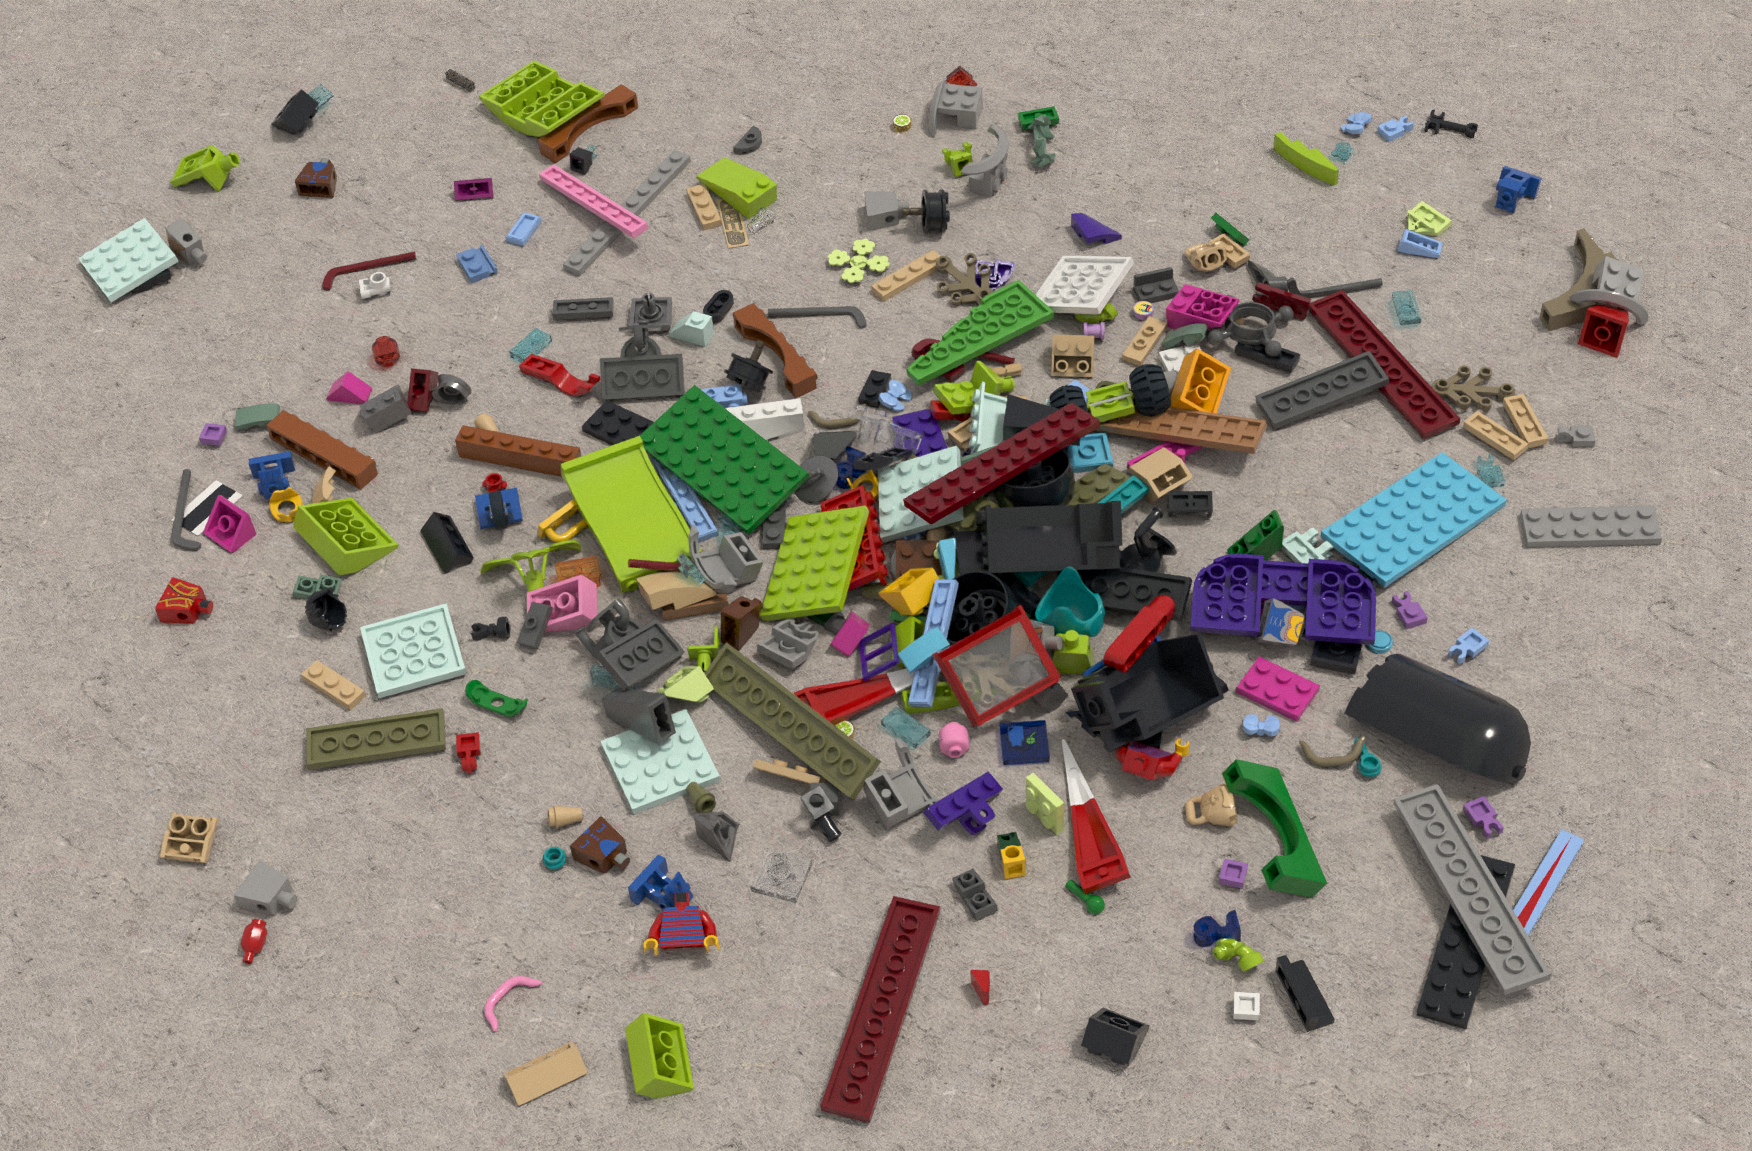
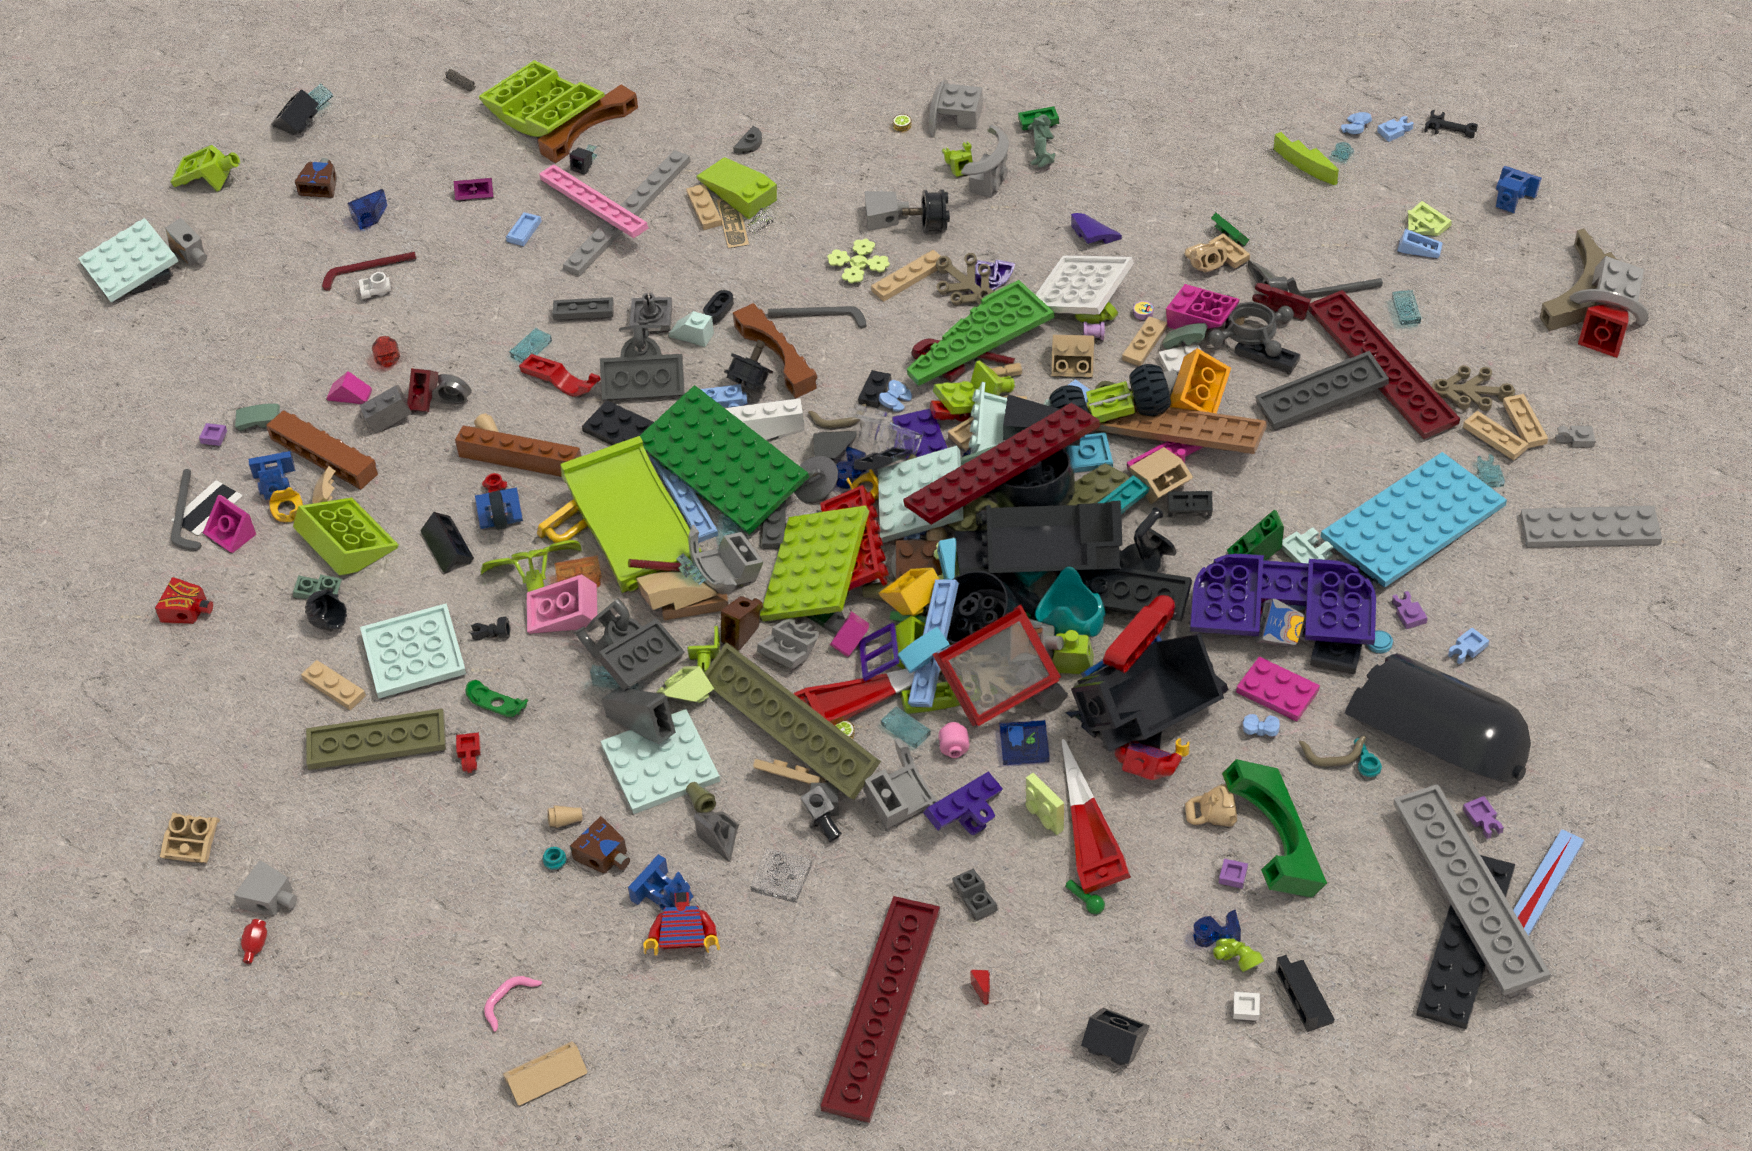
medium blue plate [456,245,498,283] -> none
dark grey plate [517,602,553,649] -> none
lime slope [625,1013,694,1099] -> none
clear red plate [946,66,977,87] -> none
yellow leg [997,832,1026,879] -> none
dark grey bracket [1133,267,1179,303] -> none
none -> clear blue slope [347,189,388,230]

